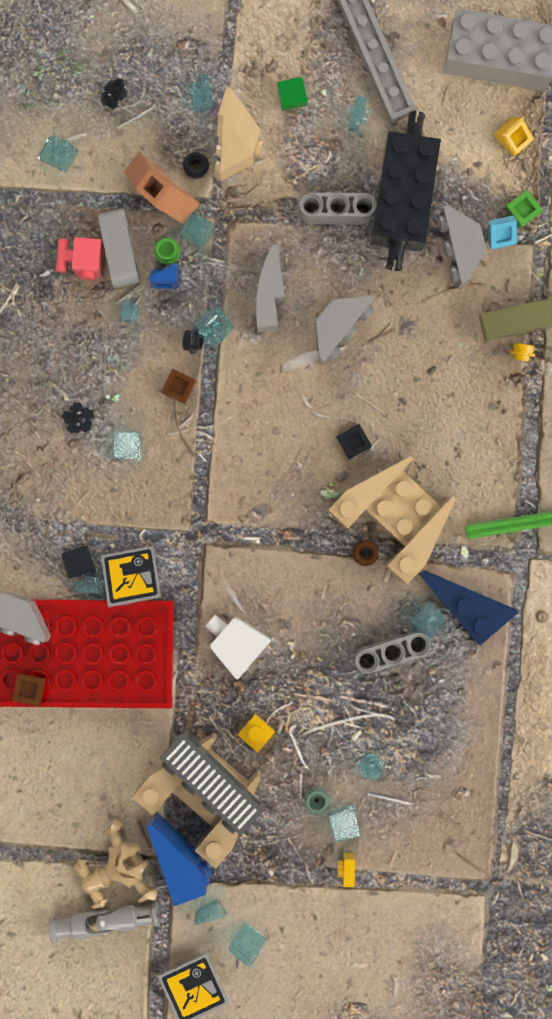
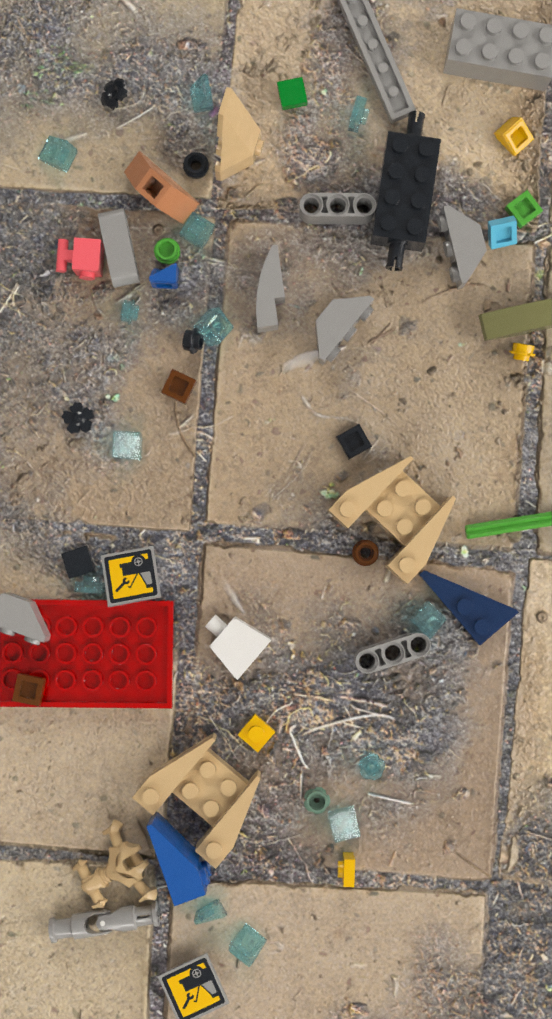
dark grey brick [160,730,265,836] -> none

